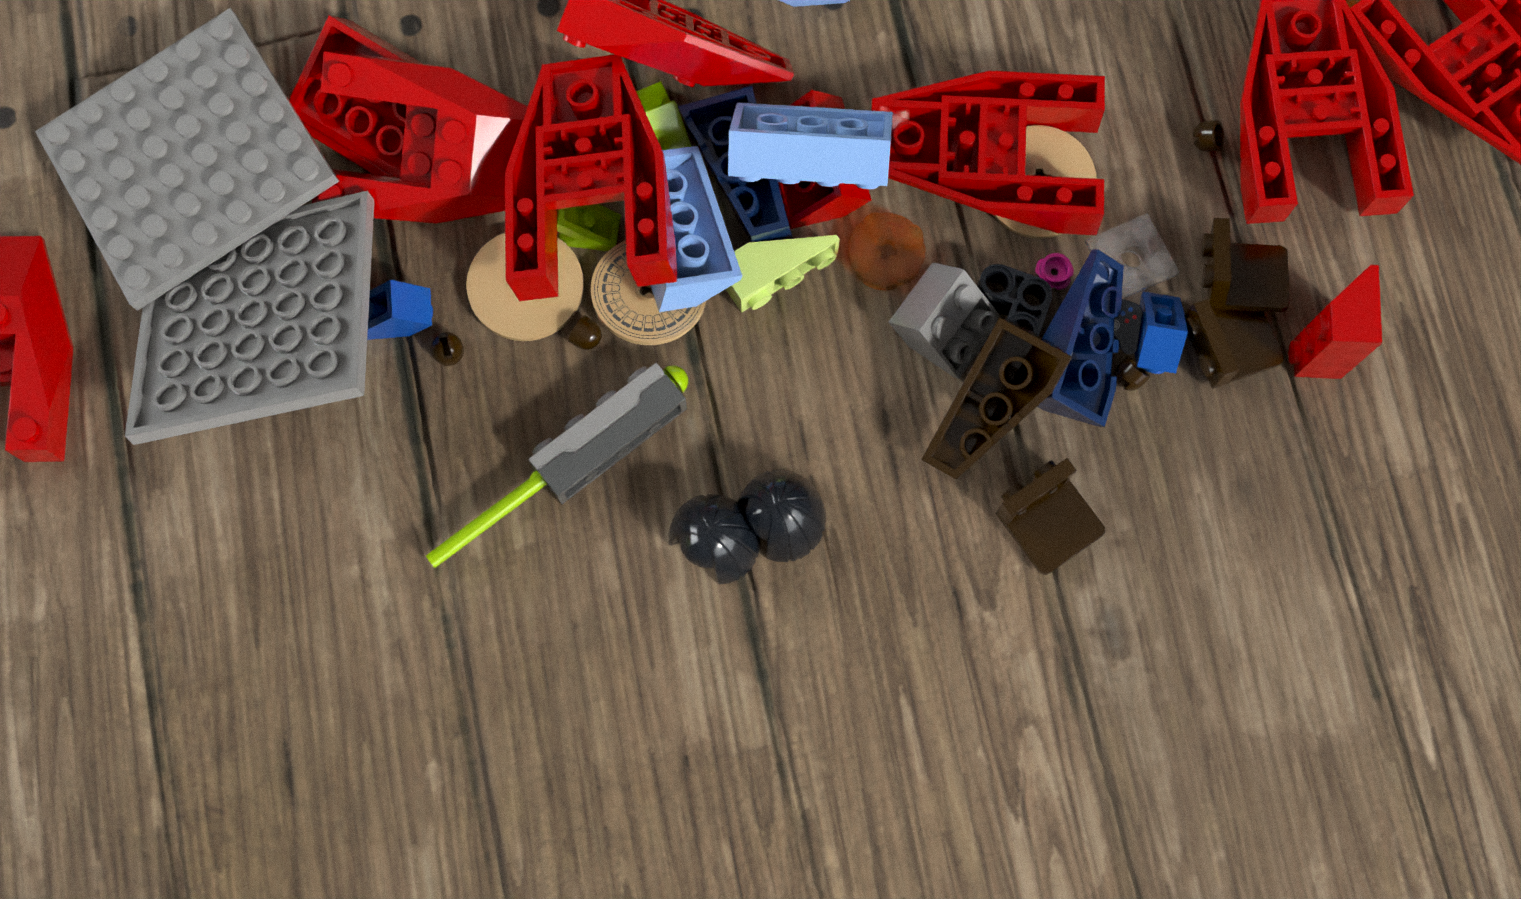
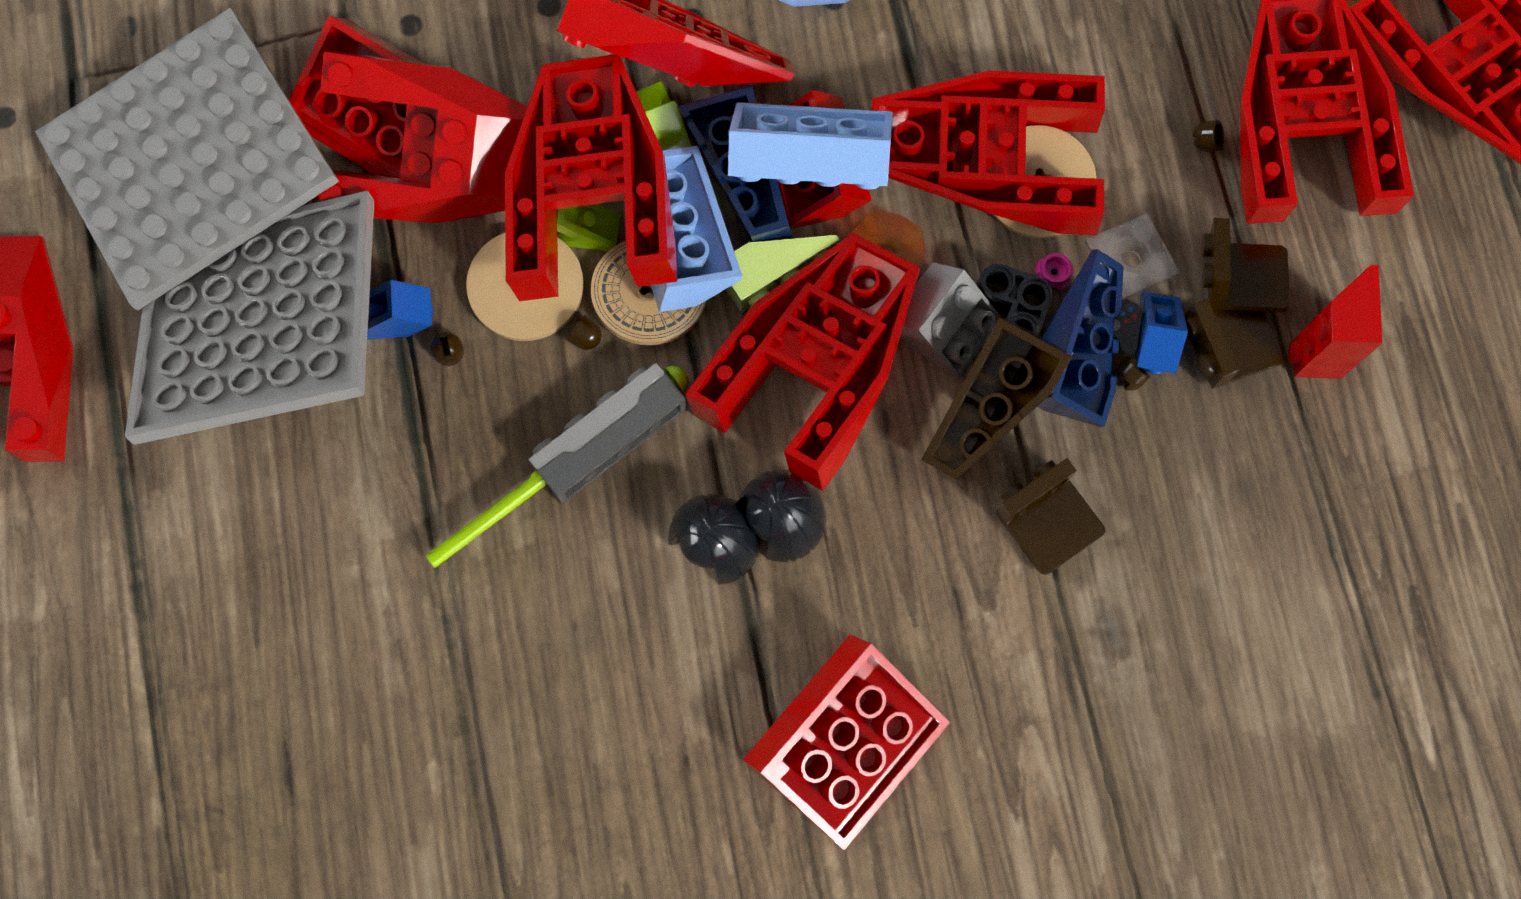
none -> red wedge [685,233,920,491]
none -> red slope [743,634,950,850]

